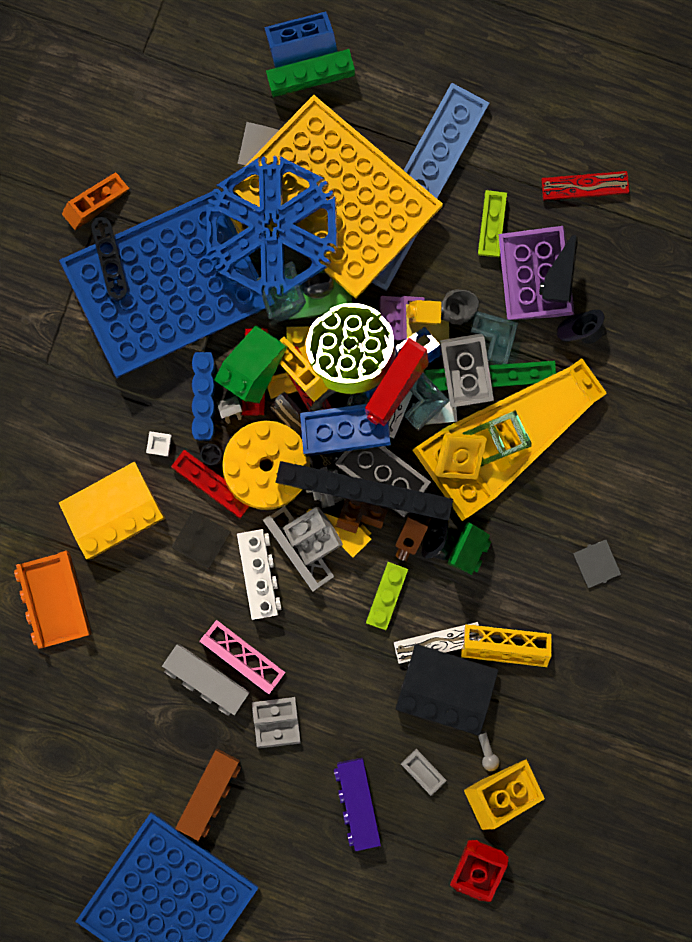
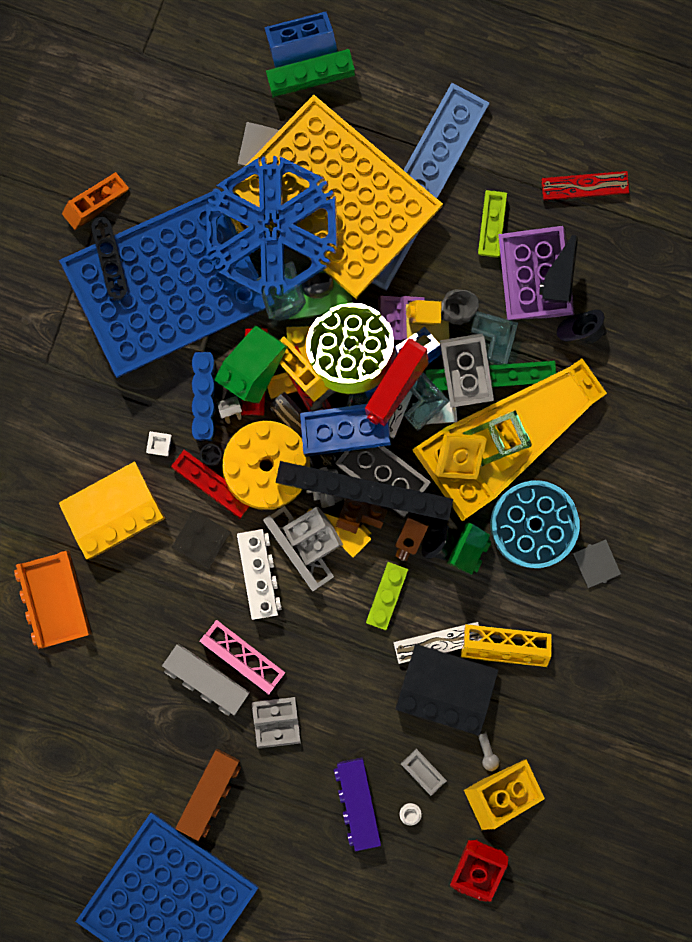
none -> white plate [400,803,421,825]
none -> medium azure brick [490,481,580,568]

